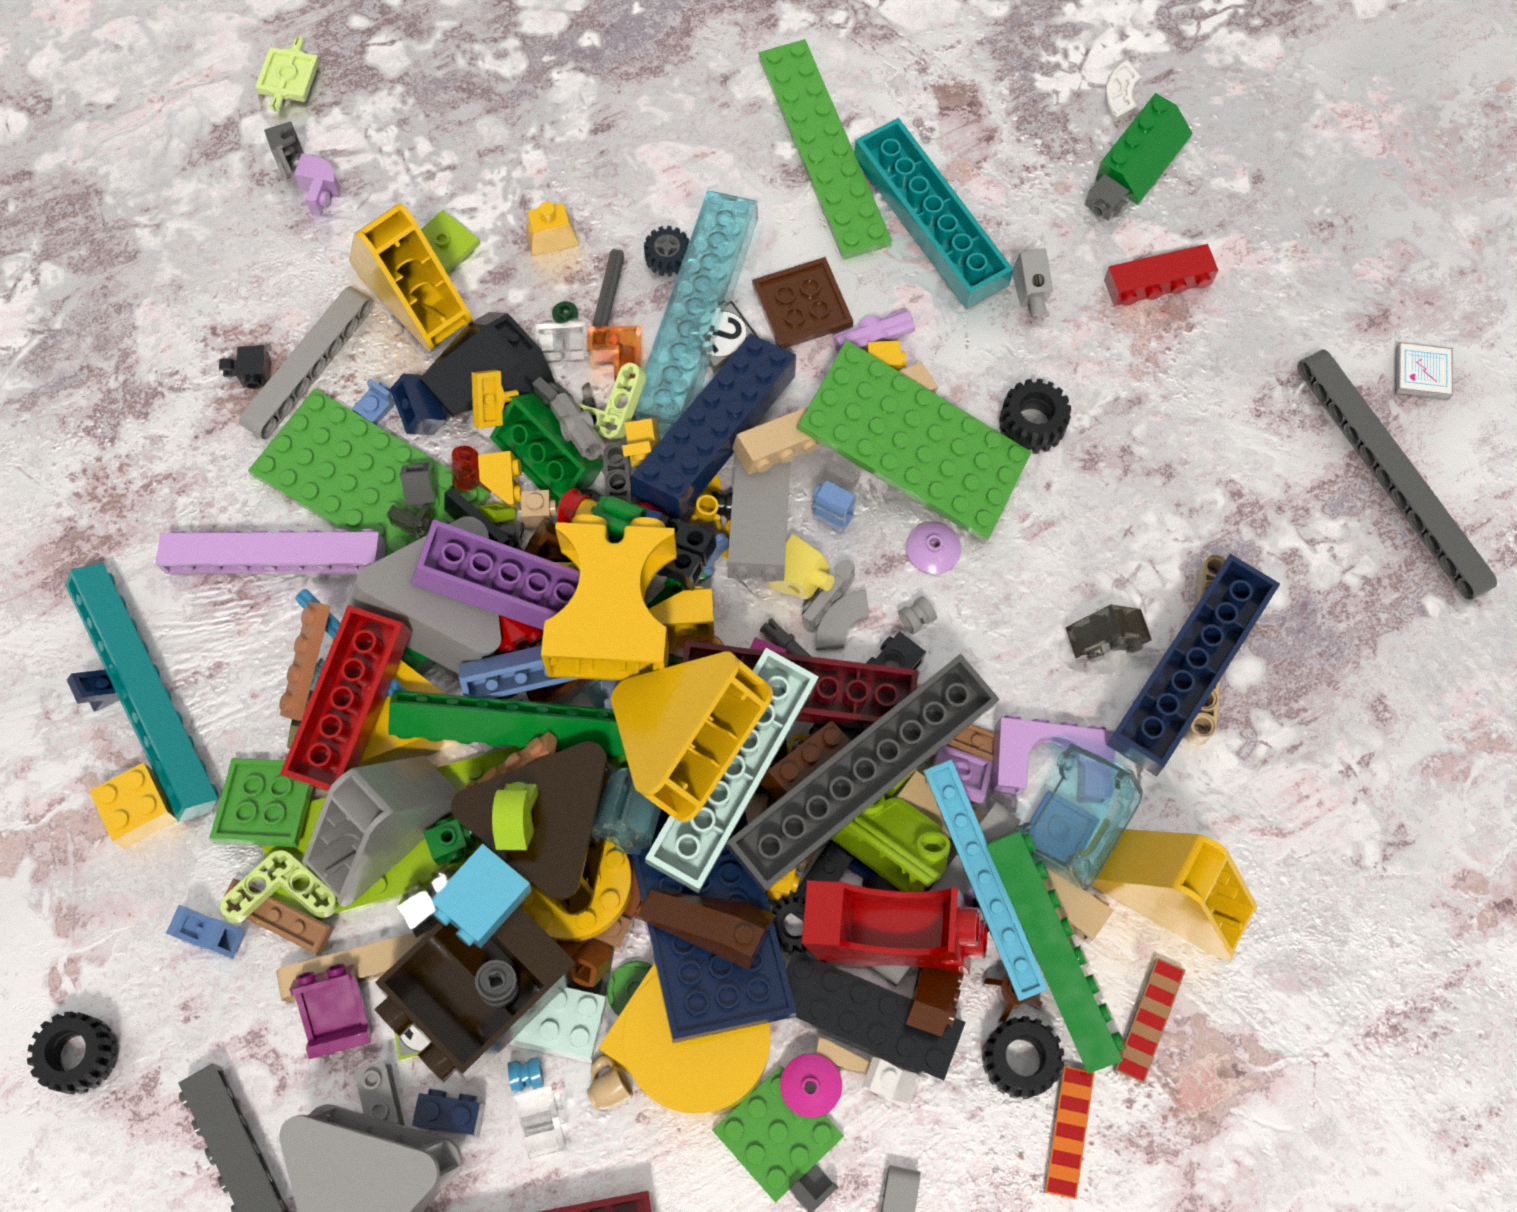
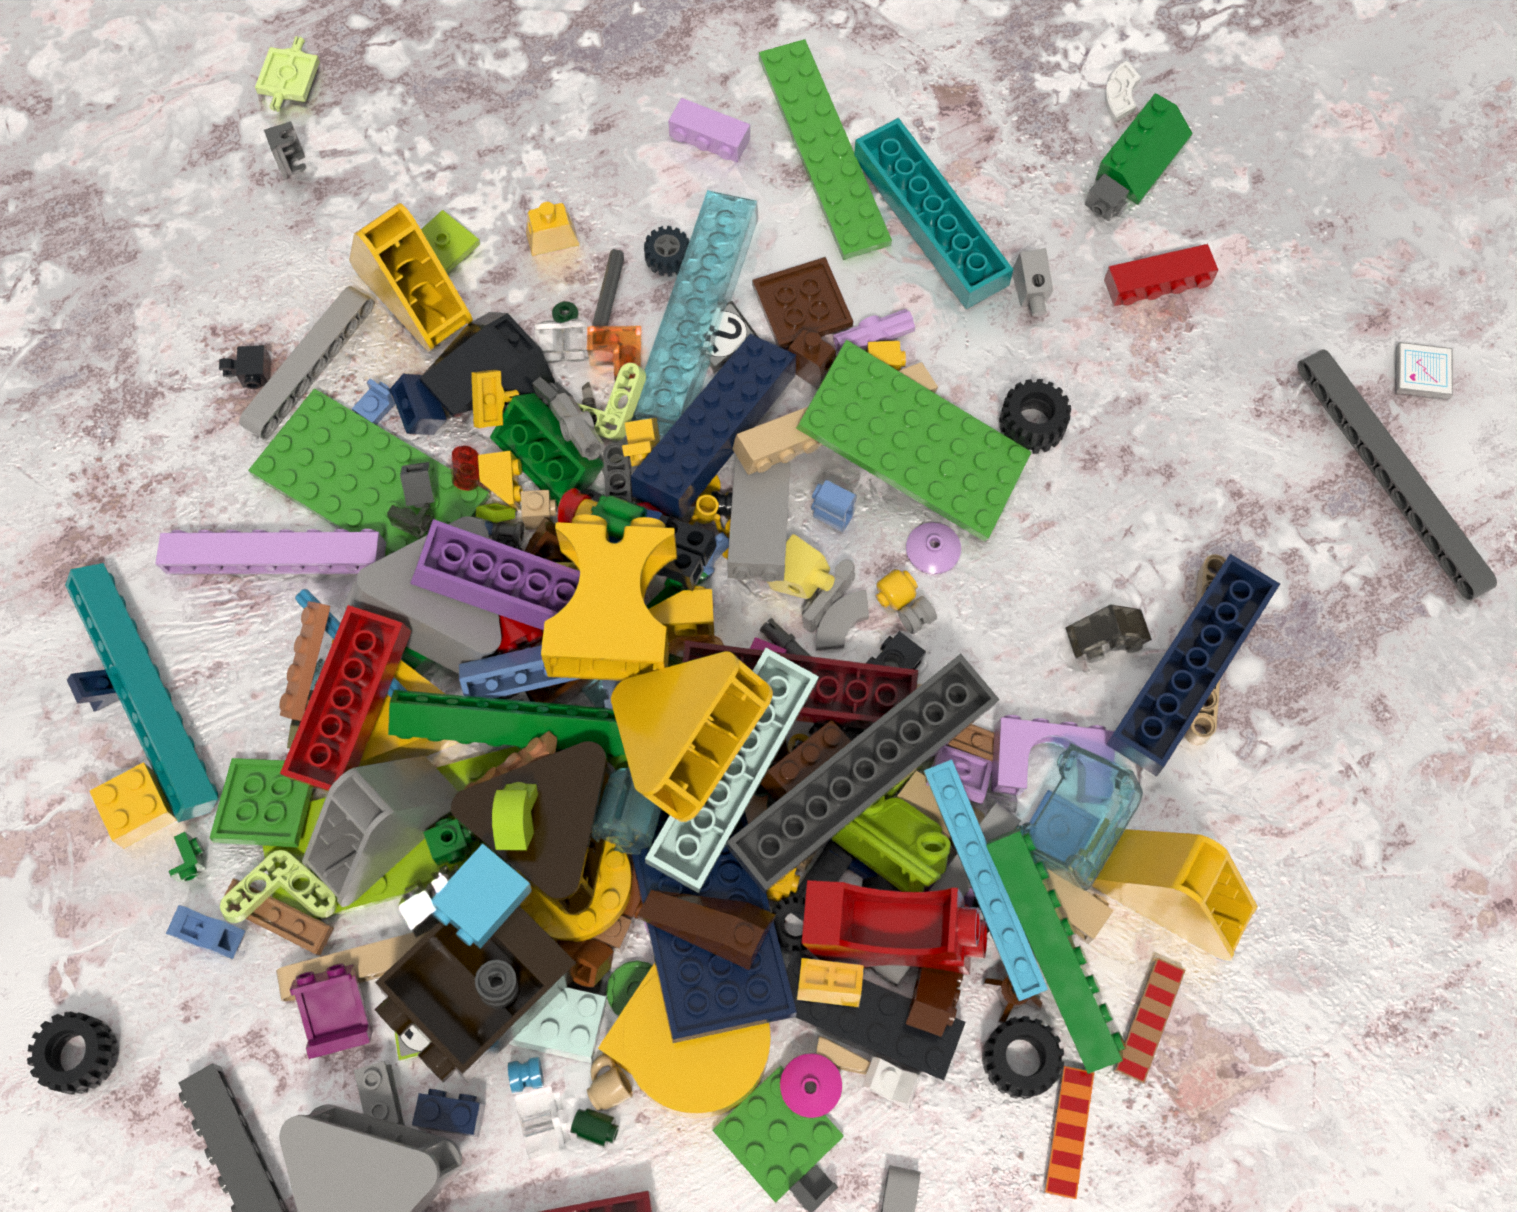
lavender brick [294,153,340,216] -> none
black tile [444,488,509,546] -> none
none -> green bracket [168,832,206,882]
none -> dark green brick [570,1108,619,1148]
none -> lavender brick [668,98,750,163]
none -> reddish brown torso [787,330,836,389]
none -> yellow hinge [797,958,864,1007]
none -> yellow head [875,569,918,611]

